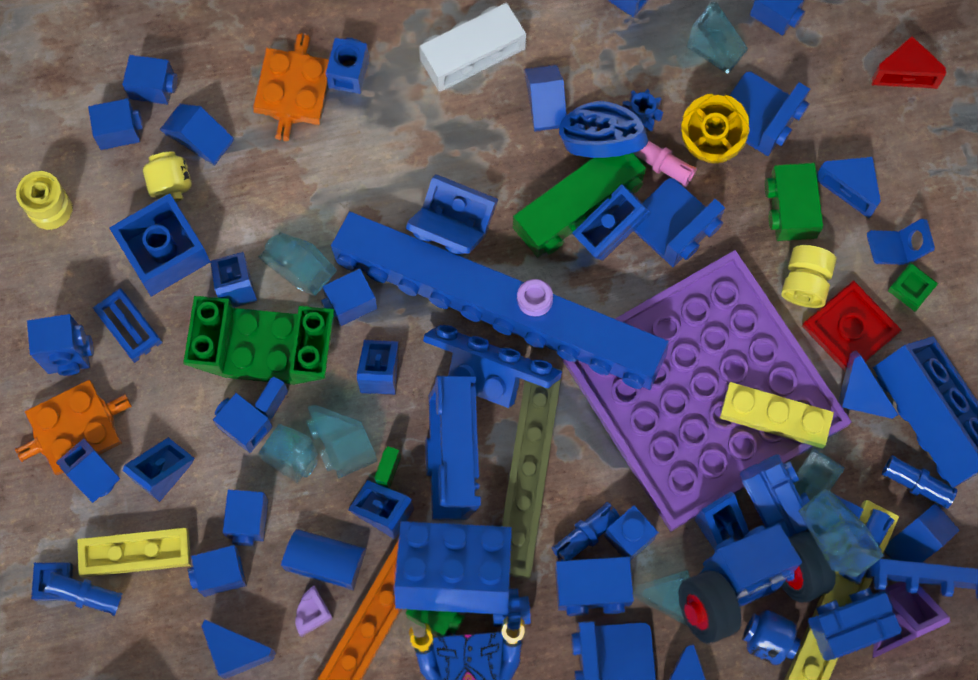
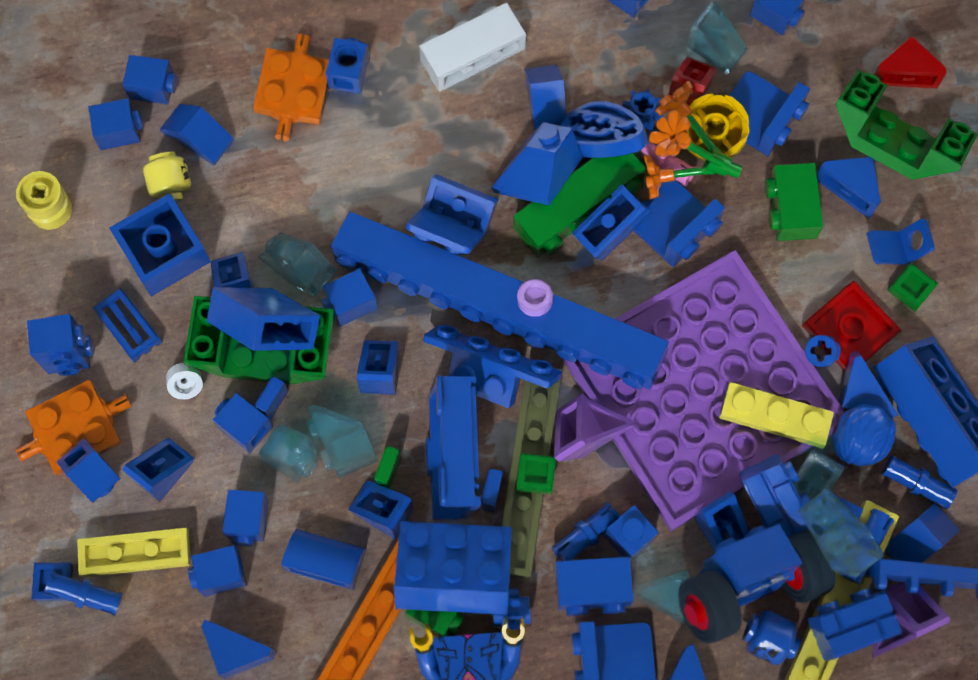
lavender tile [296,586,333,637] -> none
light yellow wheel [781,245,837,308] -> none
none -> white tile [166,363,203,399]
none -> blue brick [207,287,320,351]
none -> blue tile [481,469,503,513]
none -> blue slope [491,122,583,206]
none -> green tile [516,453,556,495]
none -> medium lavender slope [554,393,637,461]
none -> orange plant [644,81,742,200]
none -> red slope [668,57,717,105]
none -> blue bush [805,335,841,367]
none -> blue hair [832,404,896,466]
none -> green slope [836,69,978,180]

